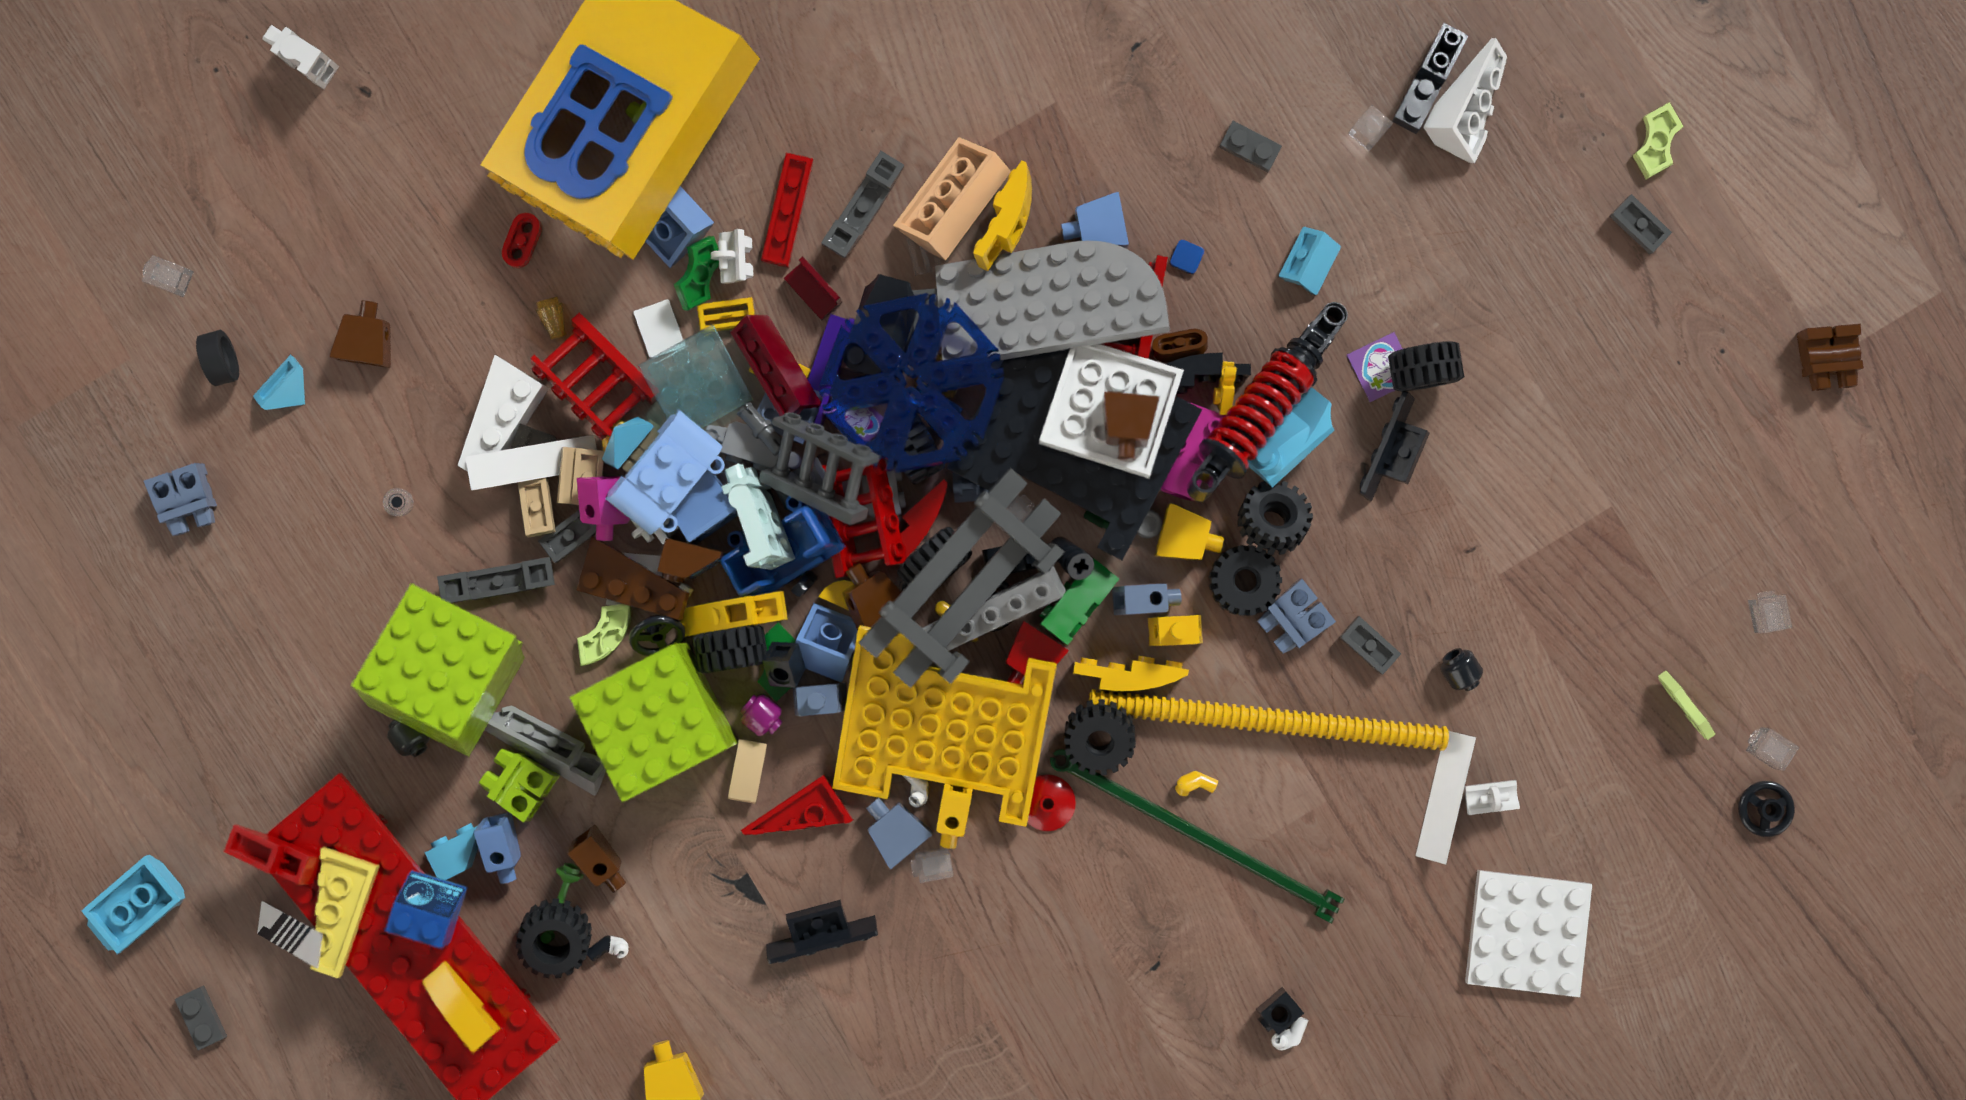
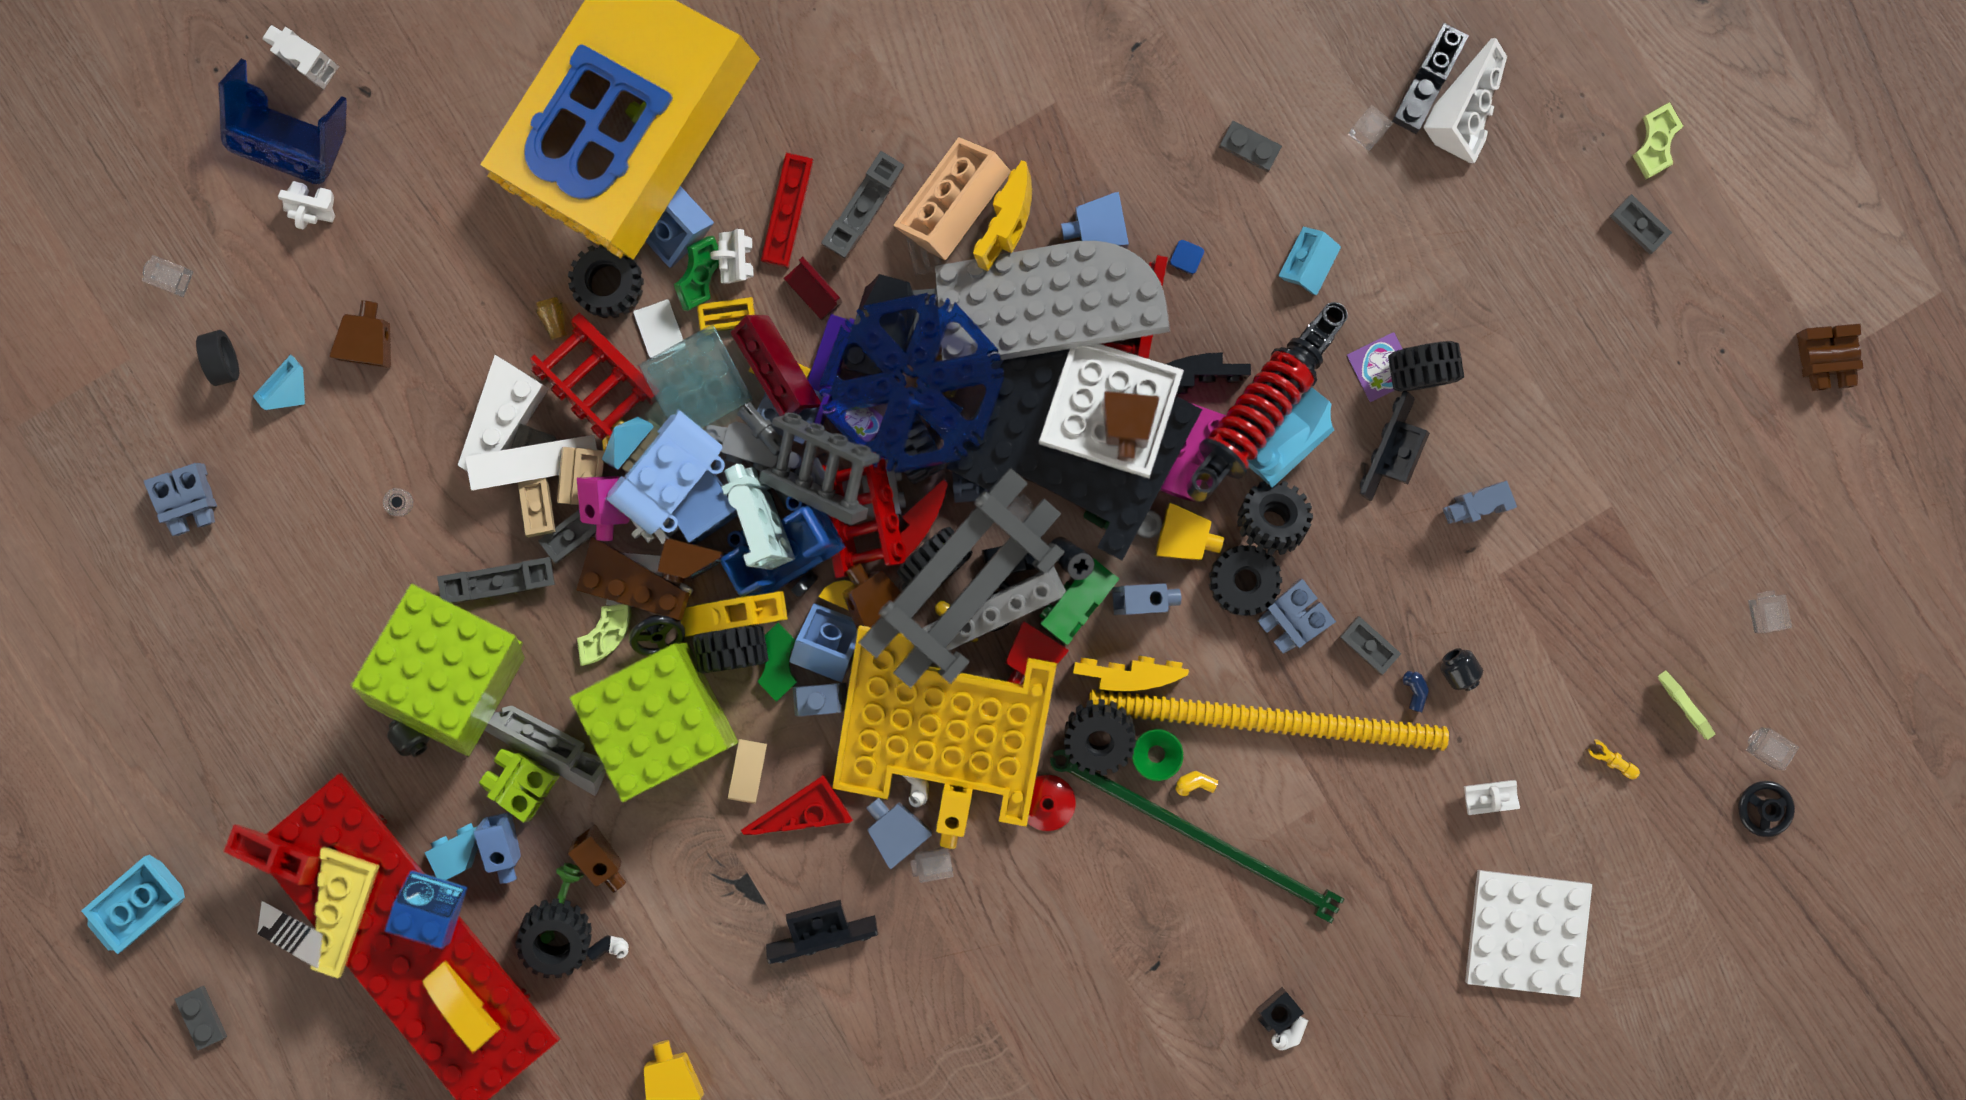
red plate [501,213,542,268] -> none
magenta head [740,694,783,736] -> none
black brick [762,642,806,688] -> none
yellow torso [1148,615,1203,646] -> none
reddish brown plate [1152,329,1208,362] -> none
yellow plate [1213,361,1236,415] -> none
white sticker [1416,731,1476,864] -> none
none -> clear blue windscreen [218,59,347,184]
none -> white hips [278,181,335,229]
none -> black tyre [568,244,644,318]
none -> green piece [1132,729,1184,781]
none -> dark blue arm [1403,671,1429,713]
none -> sand blue hips [1443,481,1517,524]
none -> yellow piece [1587,739,1640,779]

